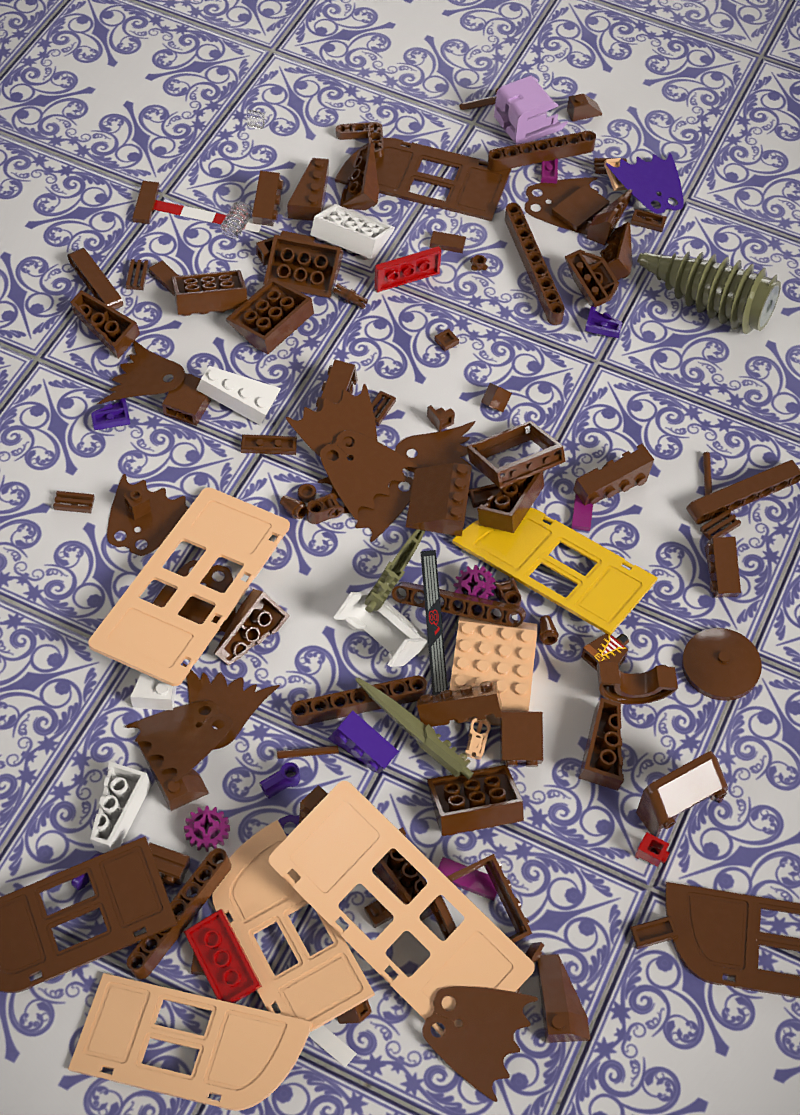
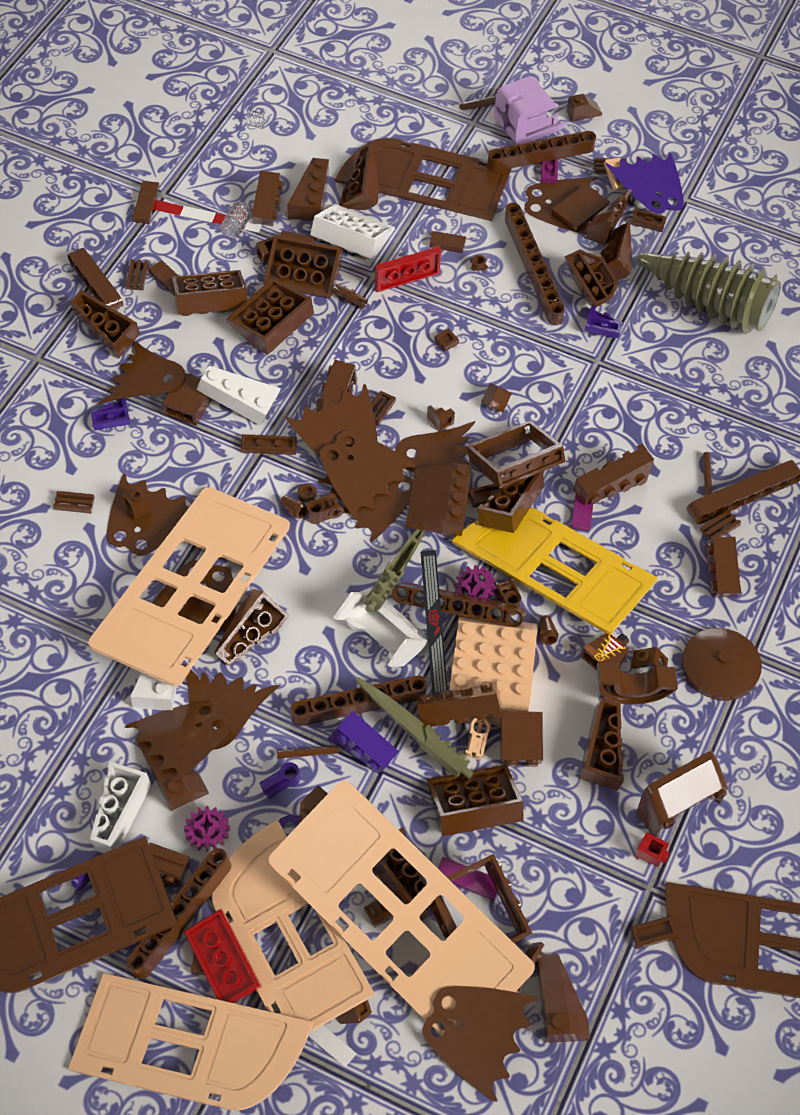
reddish brown beam [335,122,384,158] -> none
none -> reddish brown bracket [631,647,668,669]

